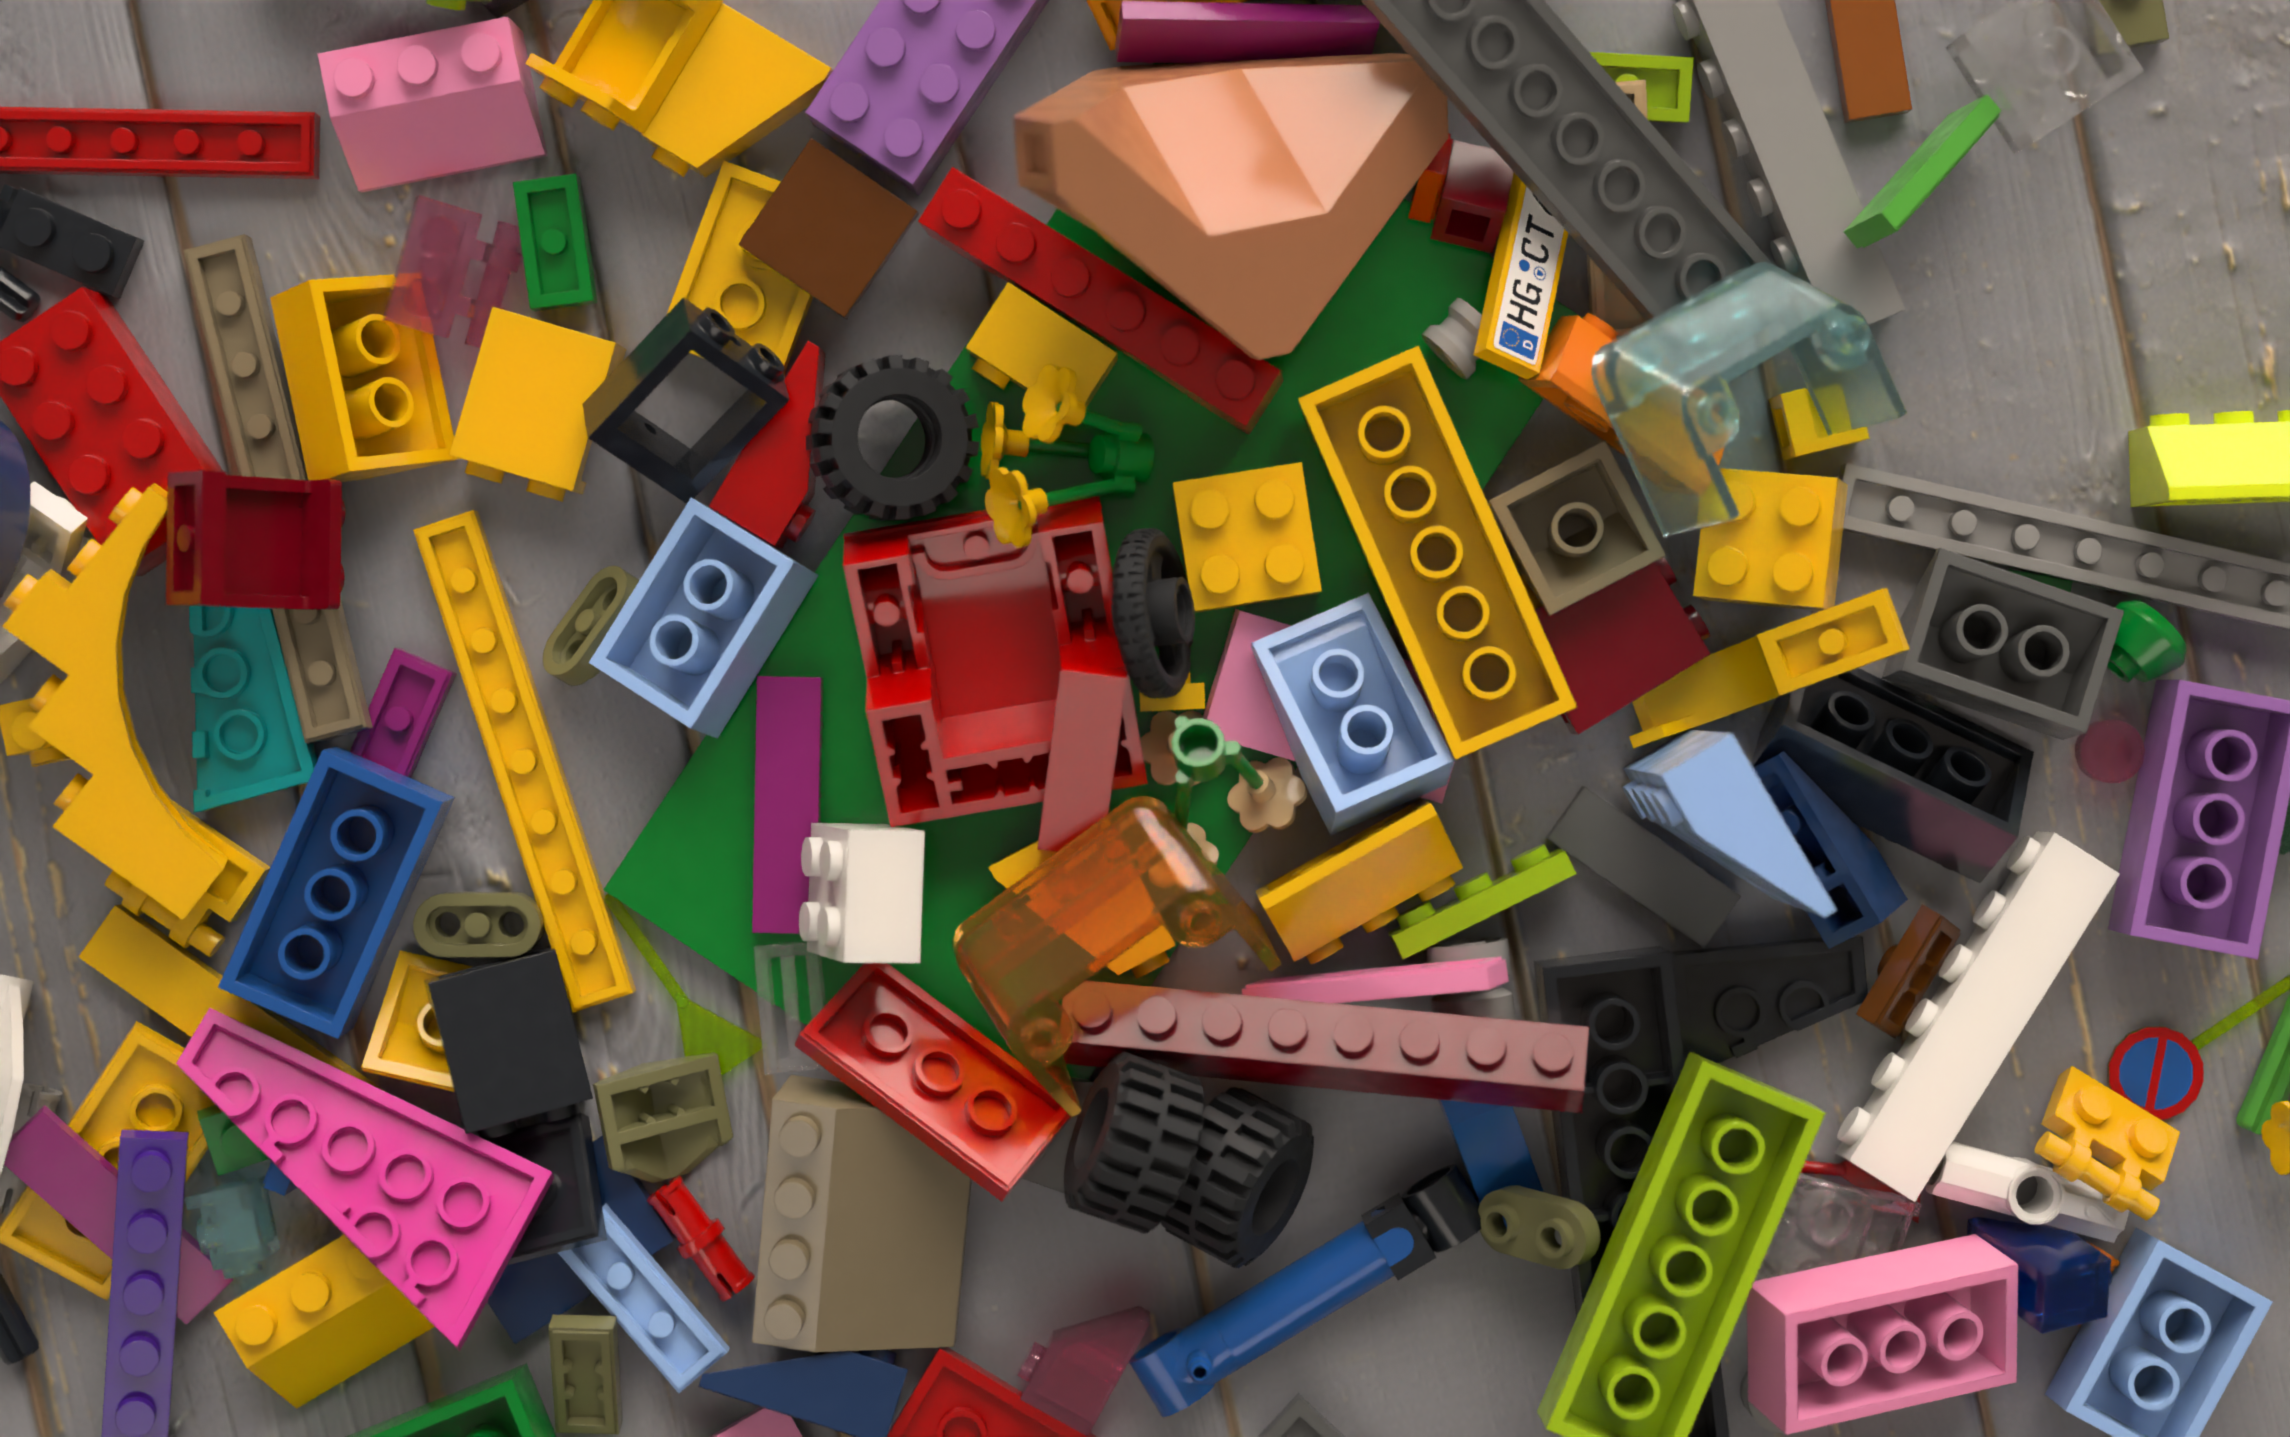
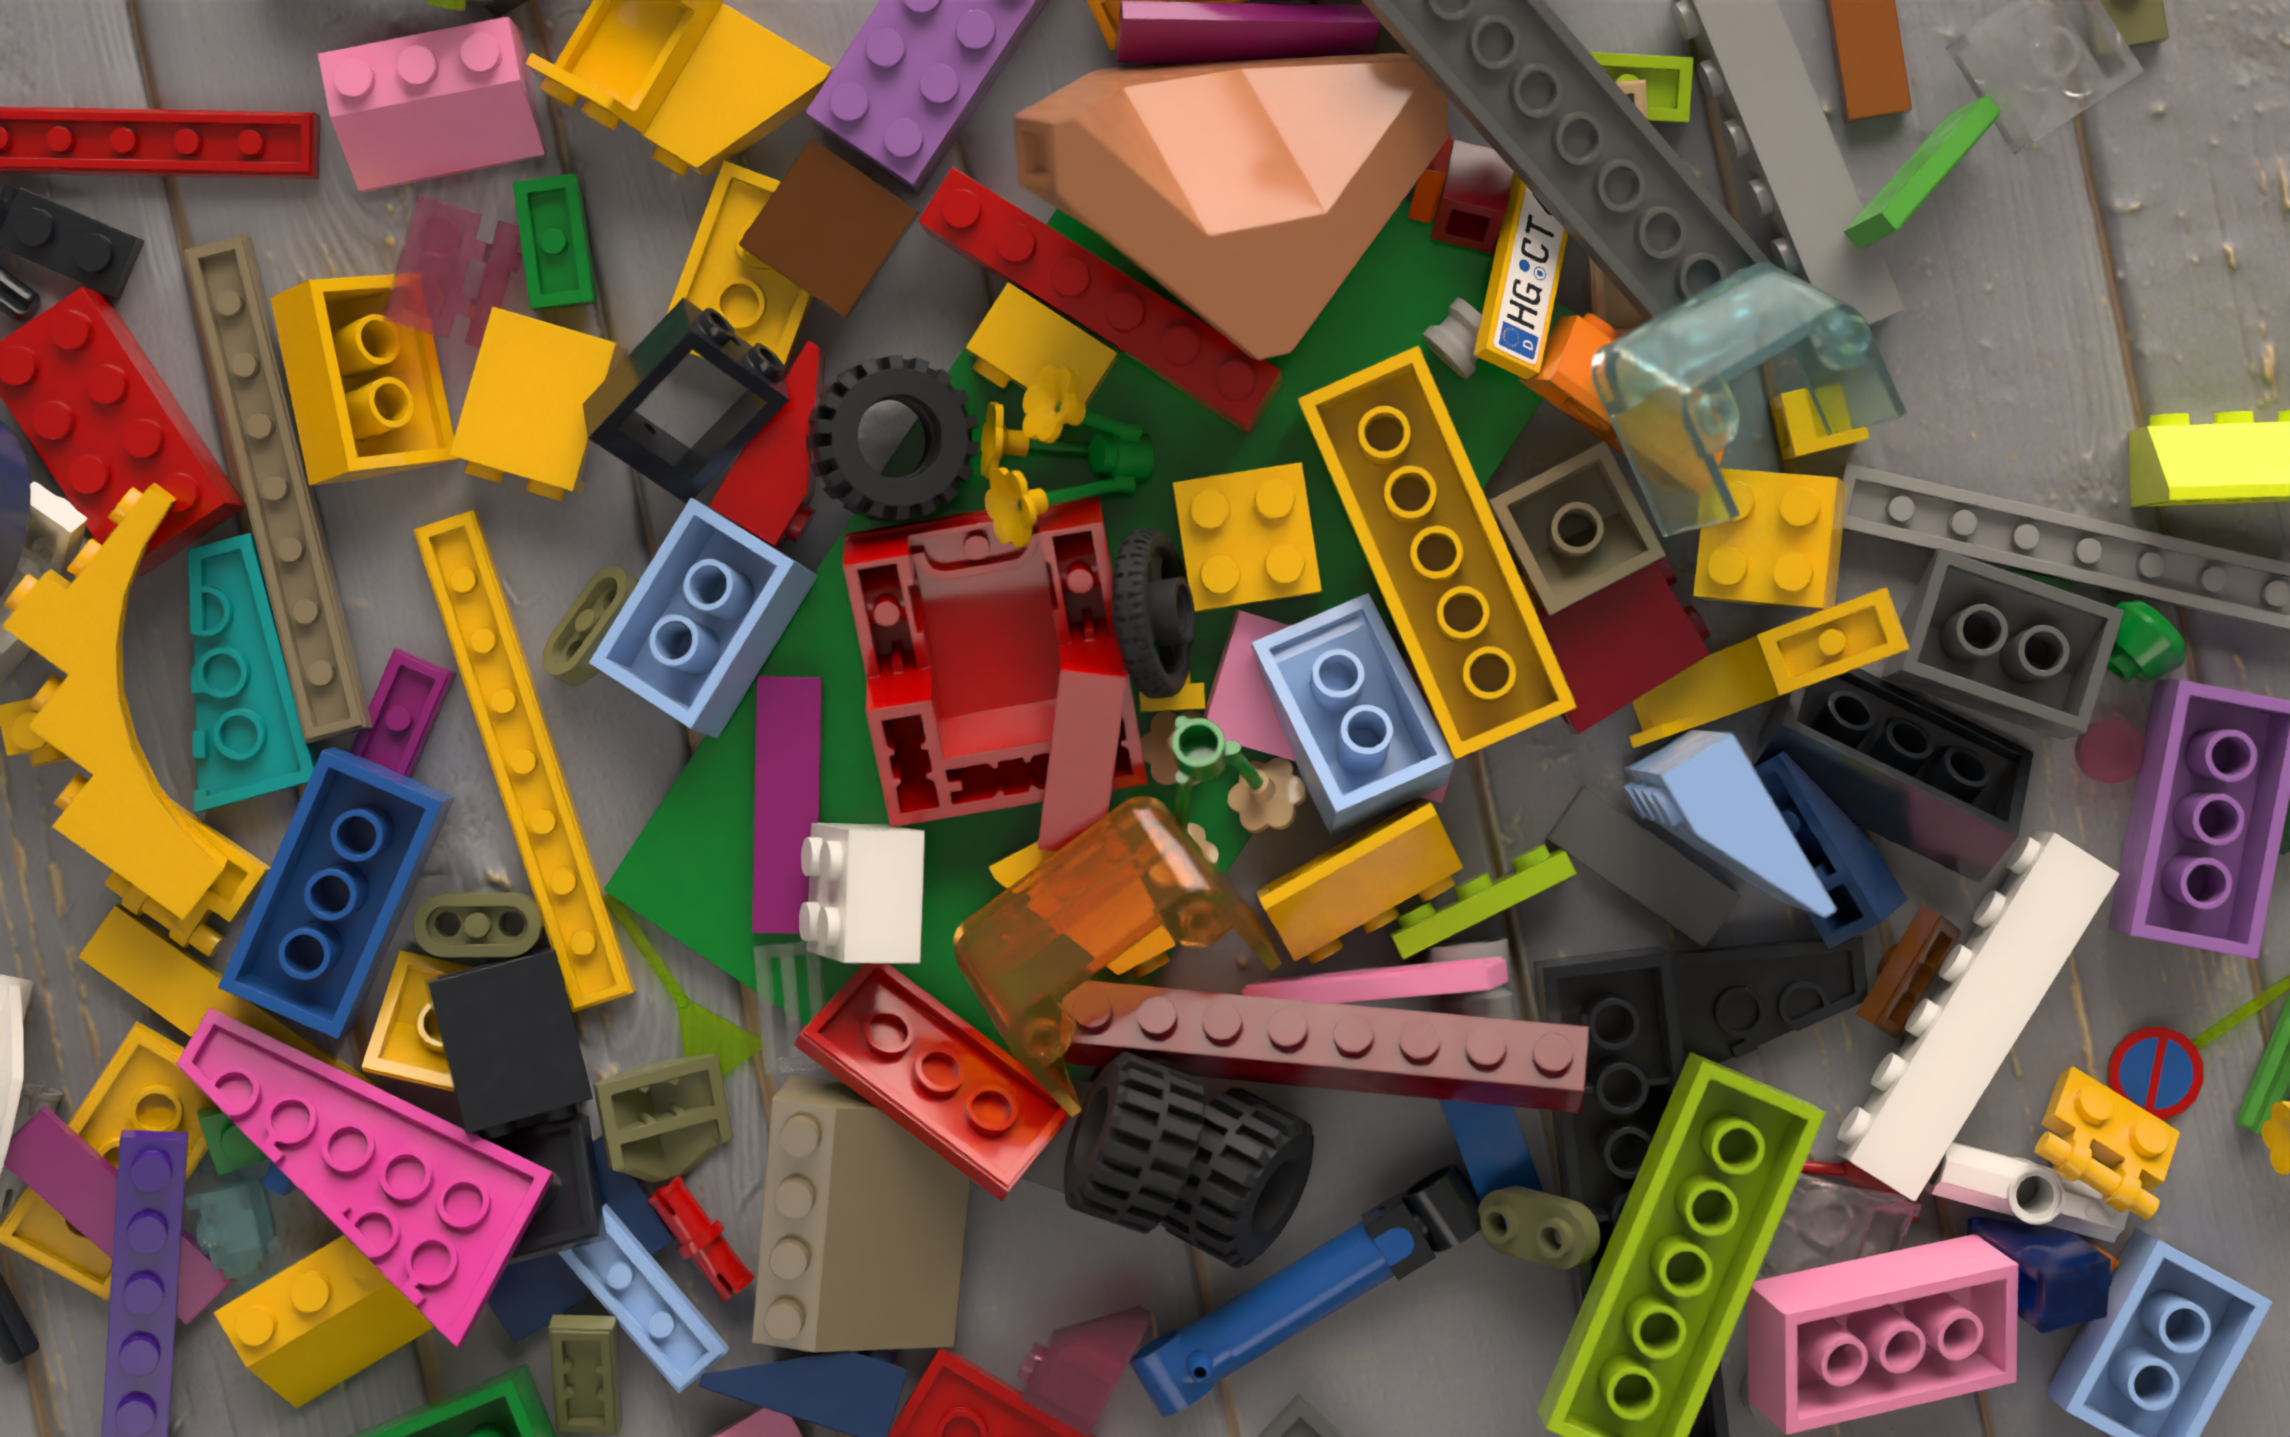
dark red panel [166,470,346,610] -> none

